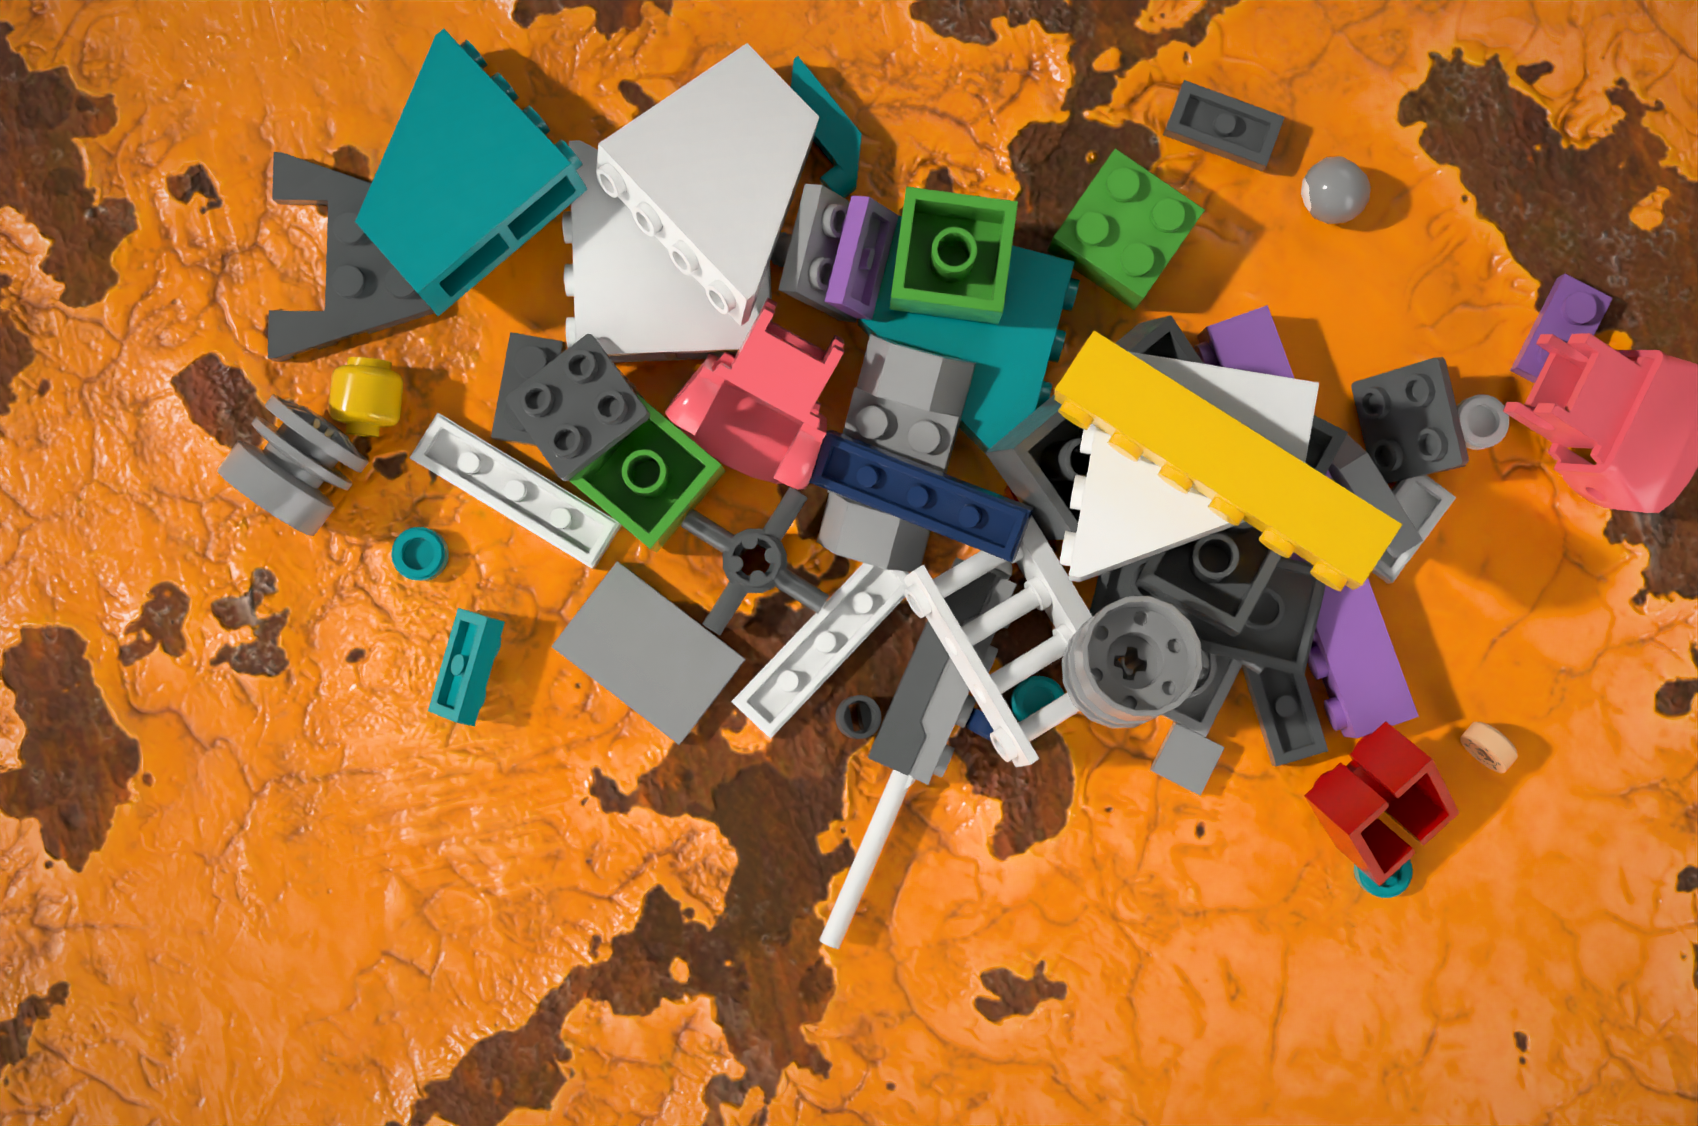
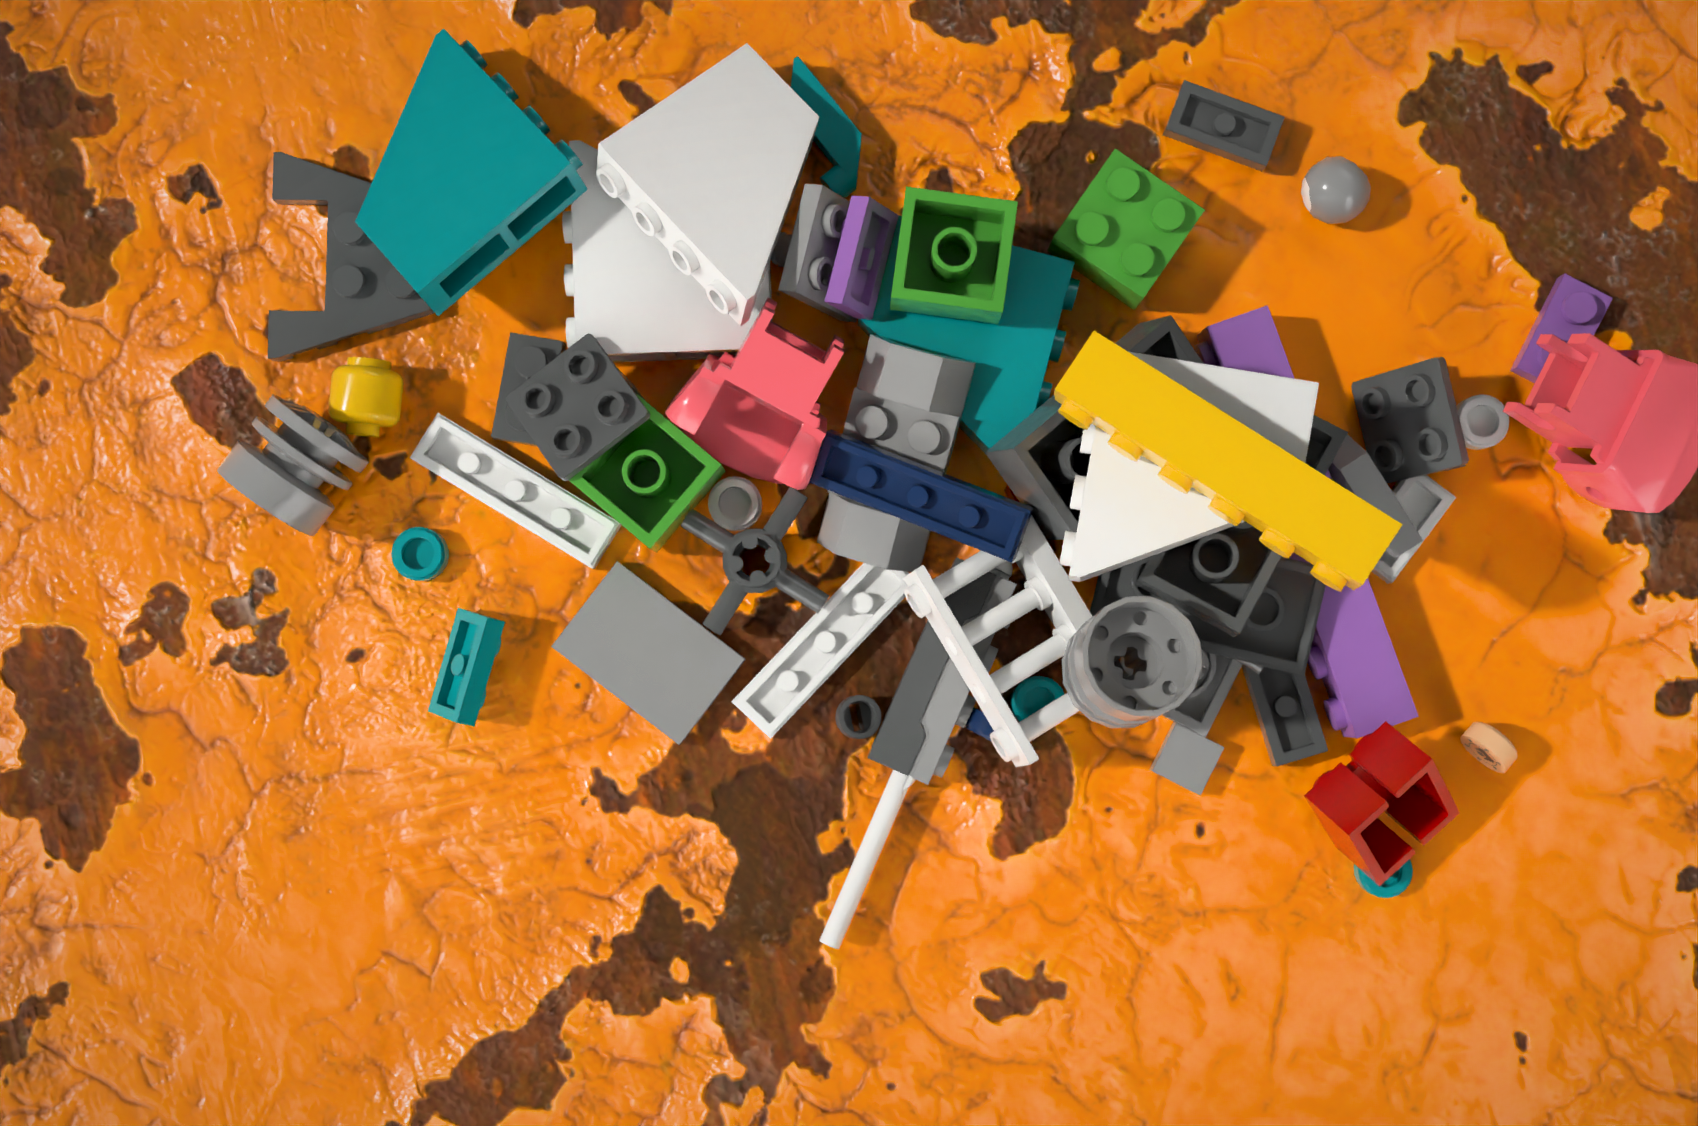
none -> white tile [708,476,762,531]

